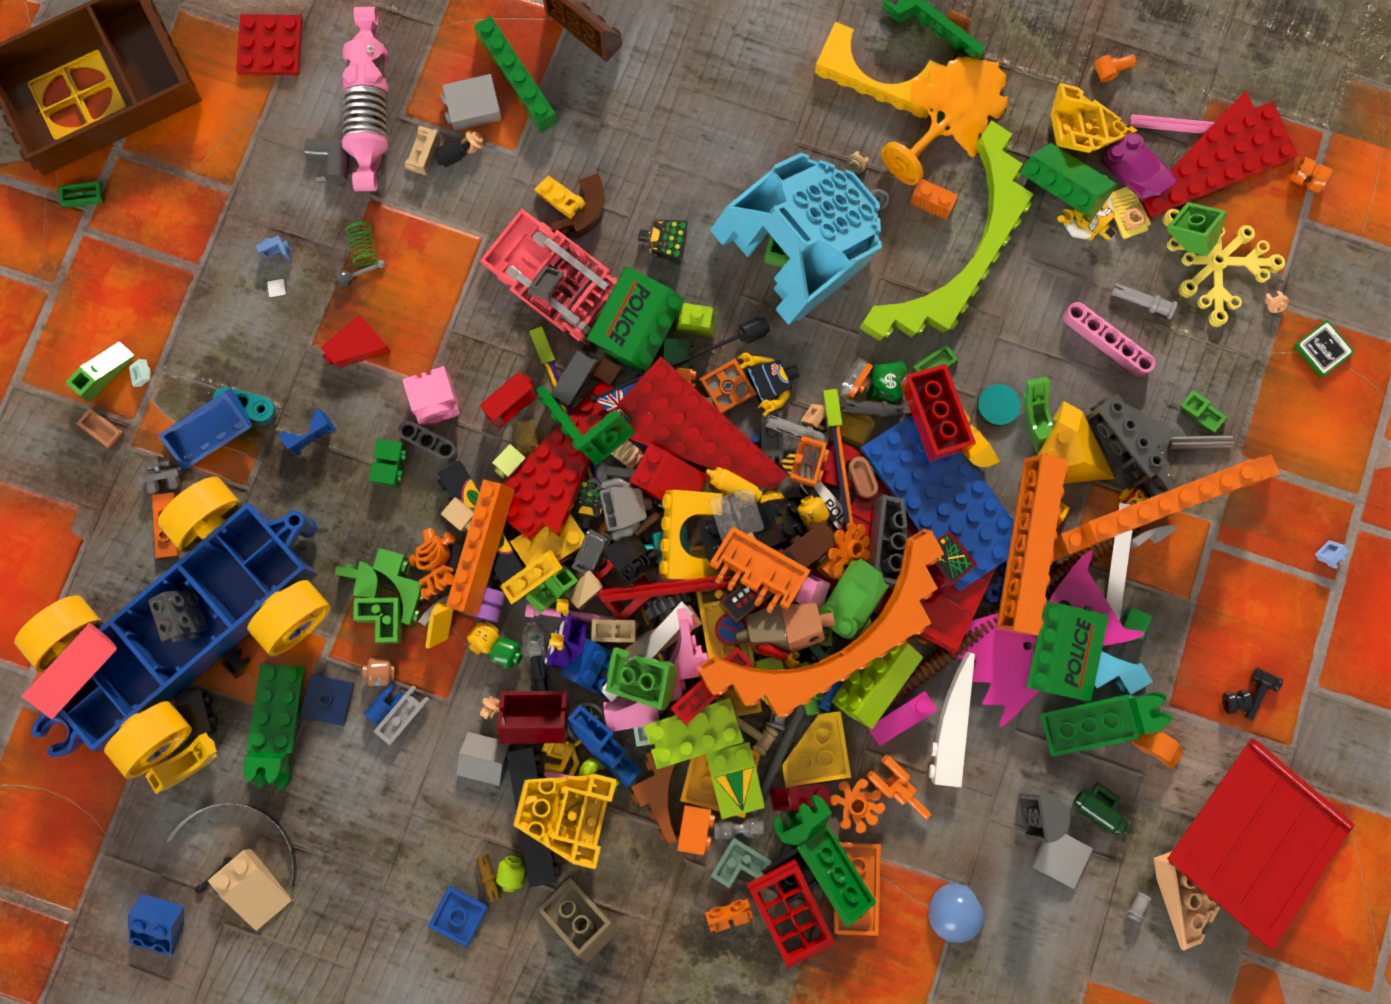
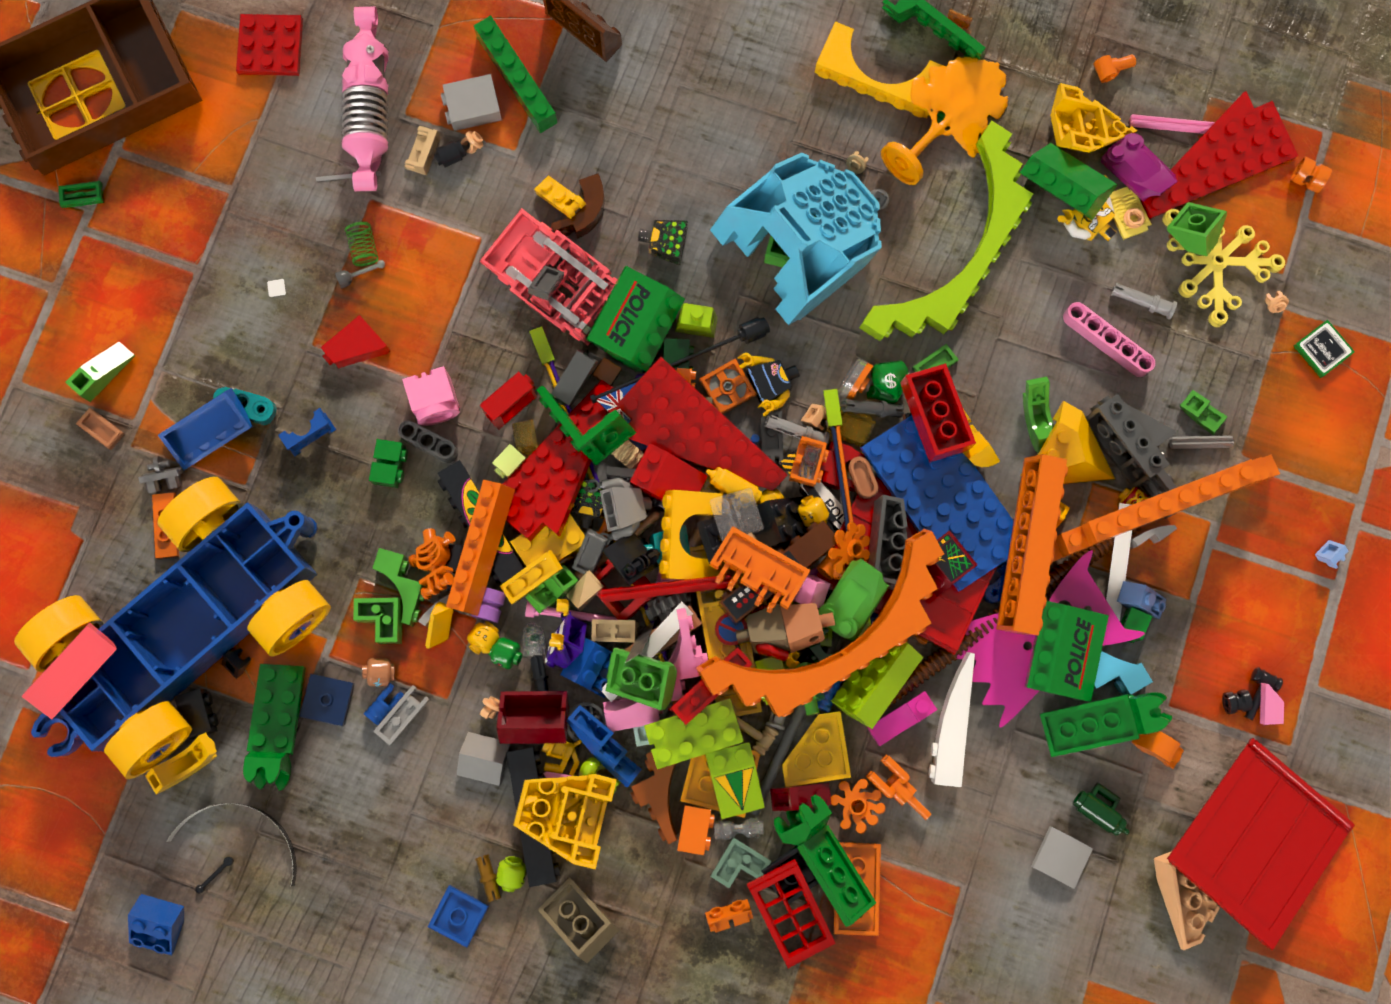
light aqua plate [129,359,151,387] -> none
dark grey brick [148,589,209,644] -> none
tan slope [208,849,292,931] -> none
medium blue bracket [255,235,292,261] -> none
dark grey brick [304,139,349,181] -> none
bright green brick [335,561,381,598] -> none
tan brick [441,497,474,533] -> none
orange brick [909,179,958,220] -> none
medium blue cylinder [928,883,985,943] -> none
teal tile [977,384,1020,427] -> none
dark grey brick [1018,793,1070,843] -> none
light grey pin [1127,892,1151,923] -> none
none -> medium blue slope [1117,581,1166,619]
none -> bright pink tile [1260,683,1284,725]

